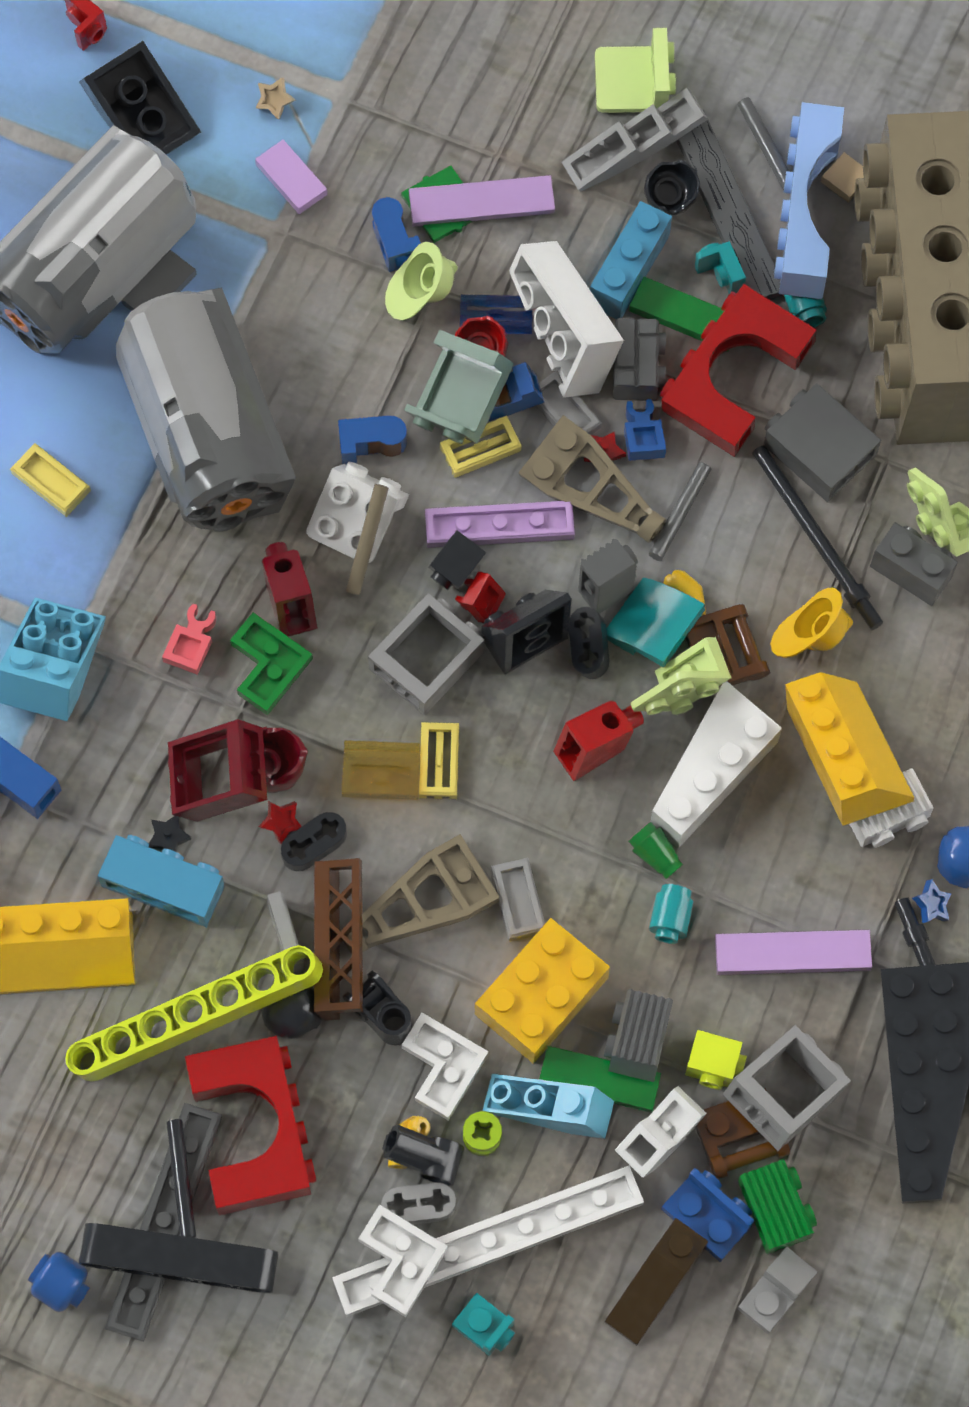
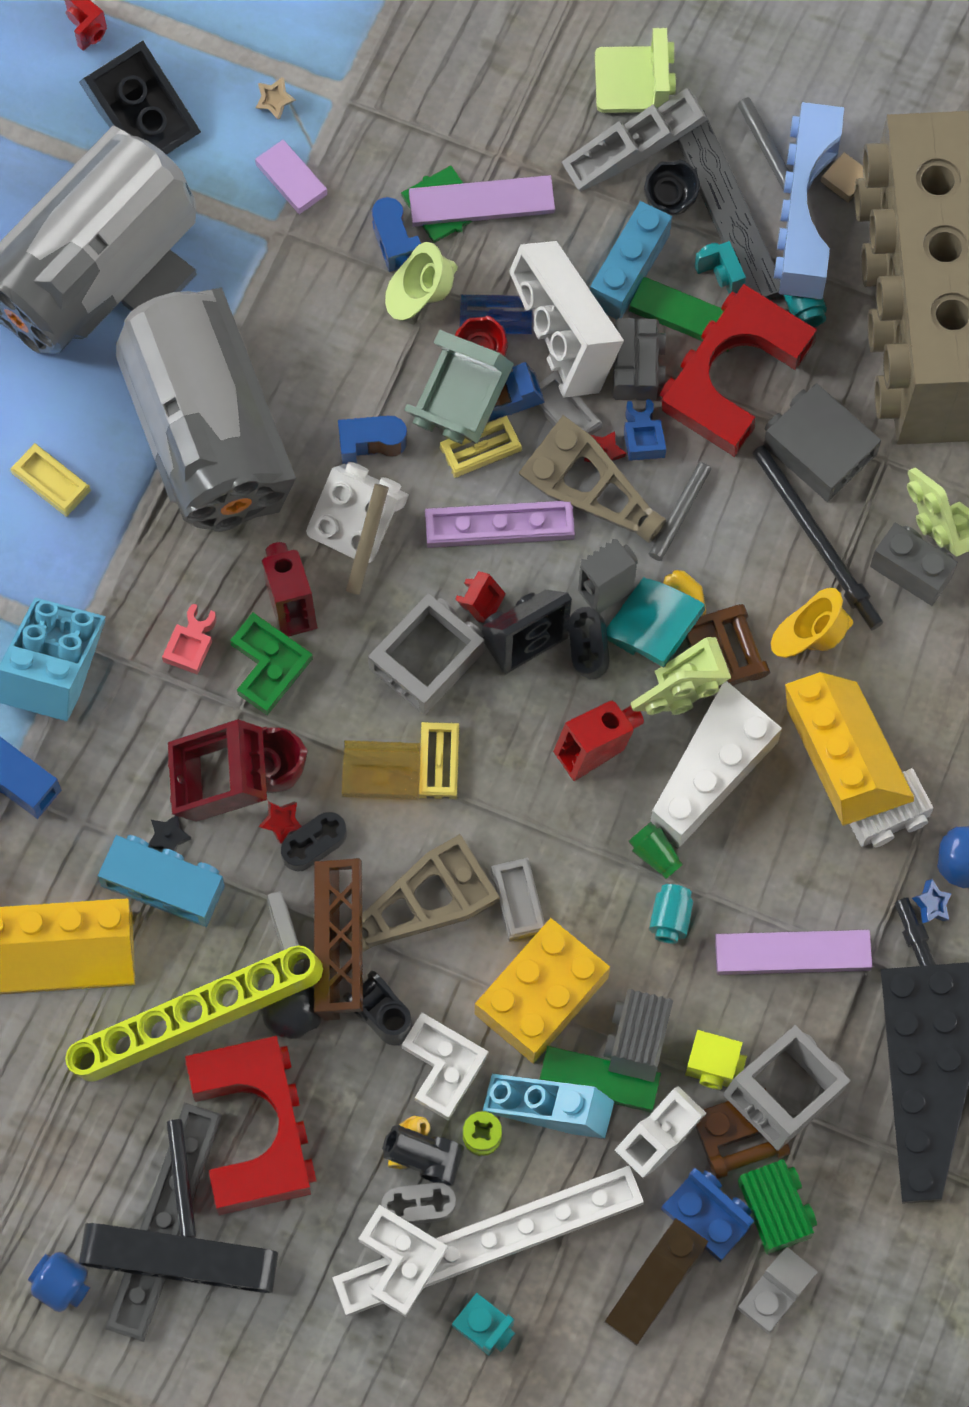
black brick [428,530,486,590] -> none

